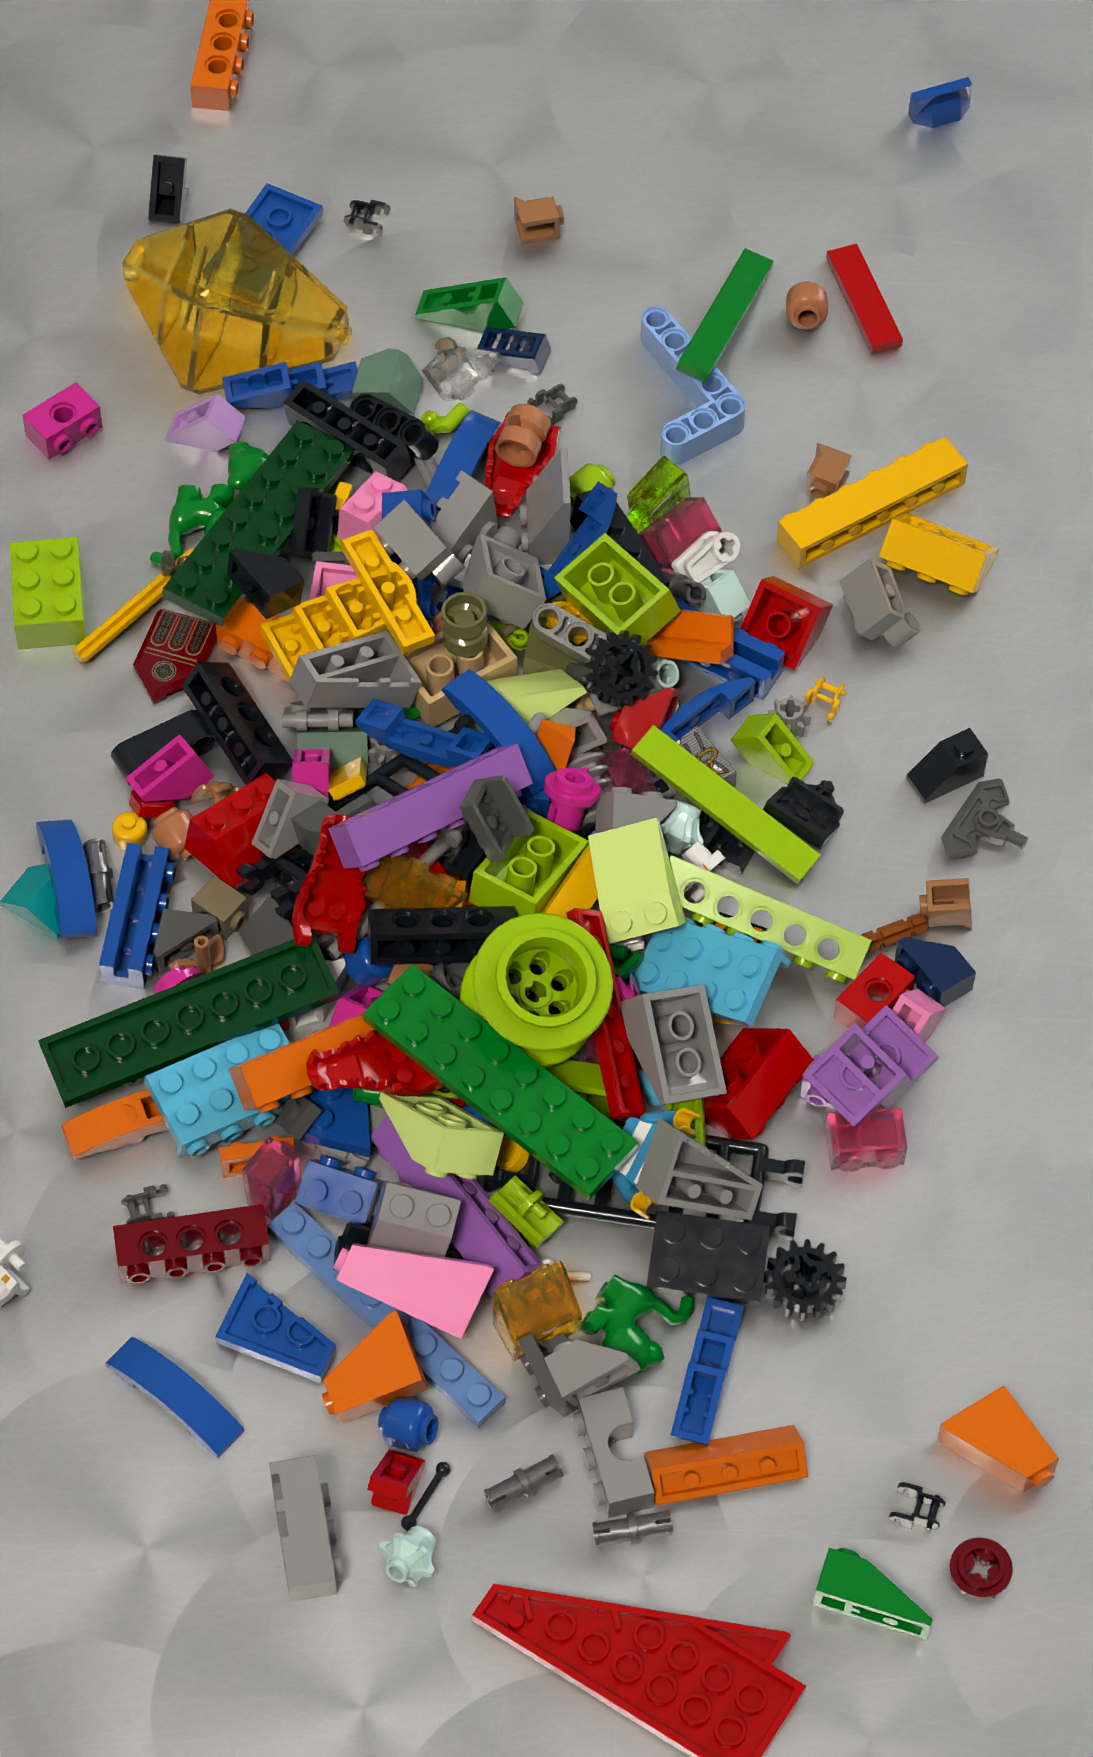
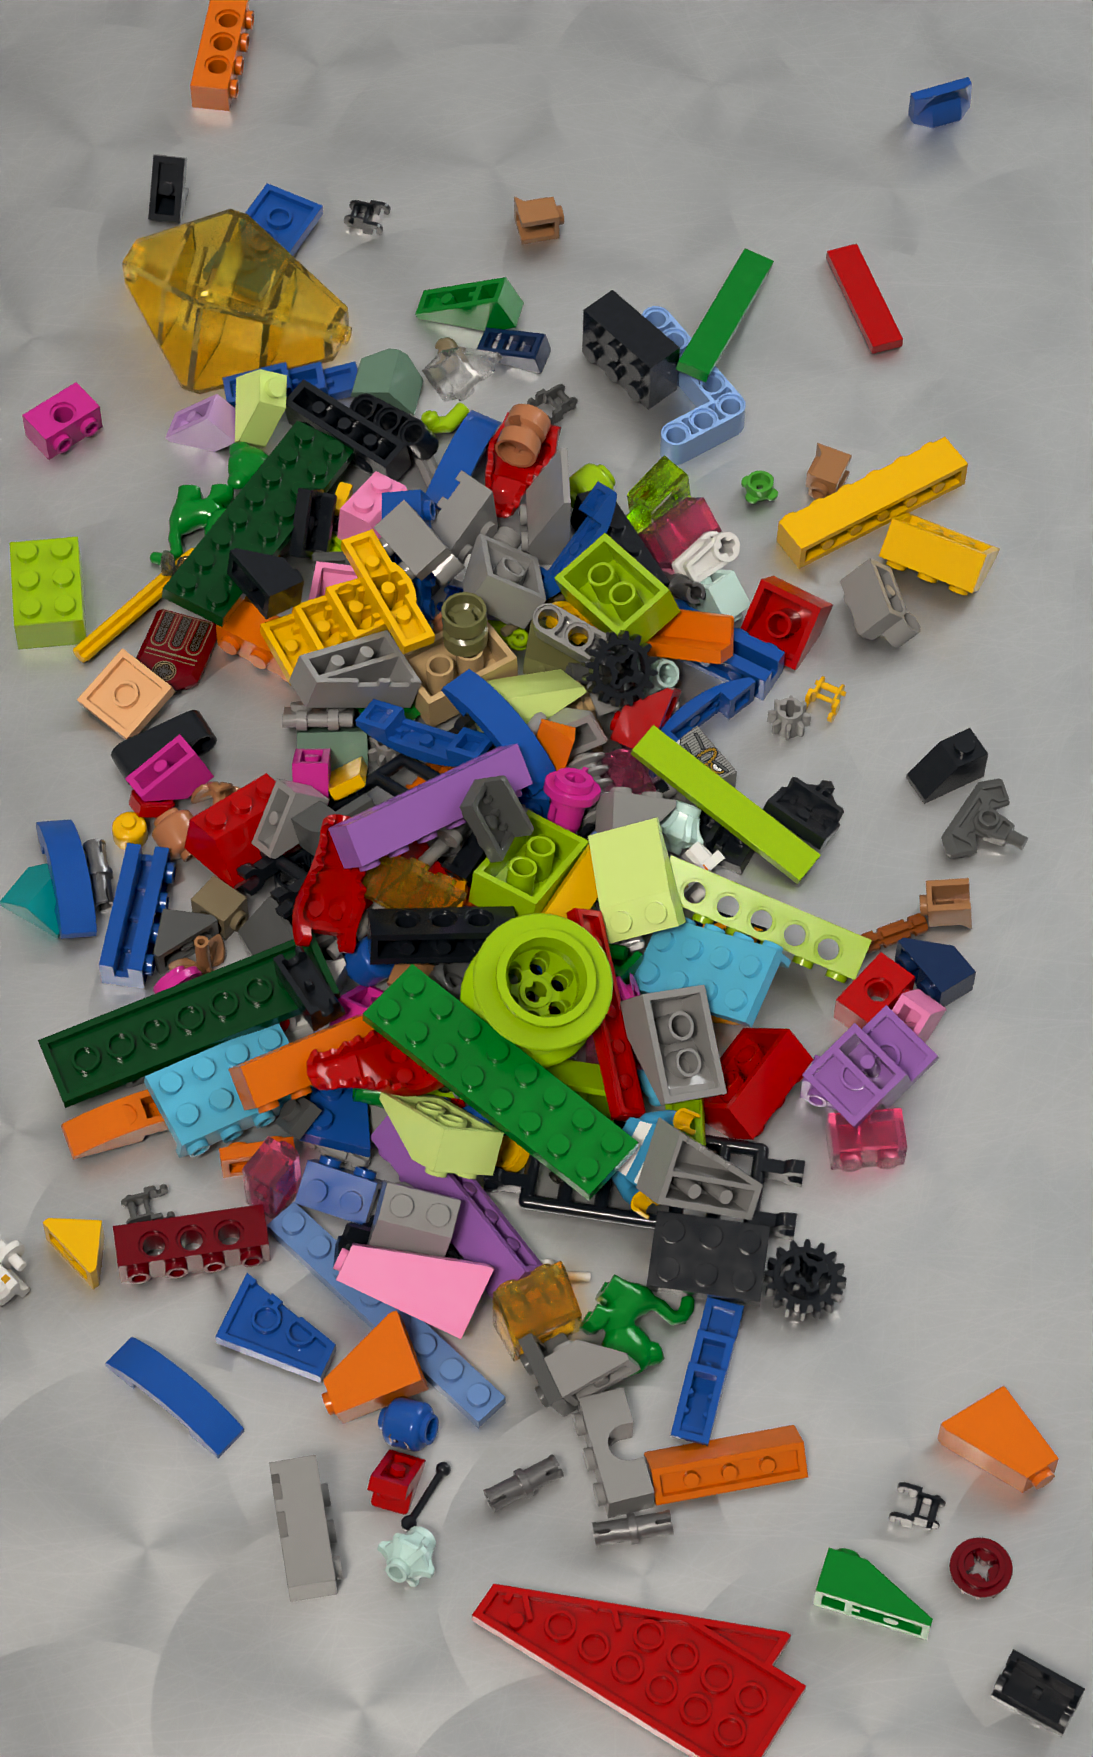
black brick [181,661,293,785] -> none
lime hips [489,1175,564,1248] -> none
lime slope [730,712,815,785] -> none
nougat head [786,281,828,330] -> none
none -> yellow slope [42,1218,105,1290]
none -> light nougat plate [77,648,175,740]
none -> yellowish green slope [235,369,287,448]
none -> black hinge [273,946,346,1032]
none -> black brick [582,290,680,410]
none -> bright green plate [741,471,778,504]
none -> black hinge [990,1649,1085,1737]

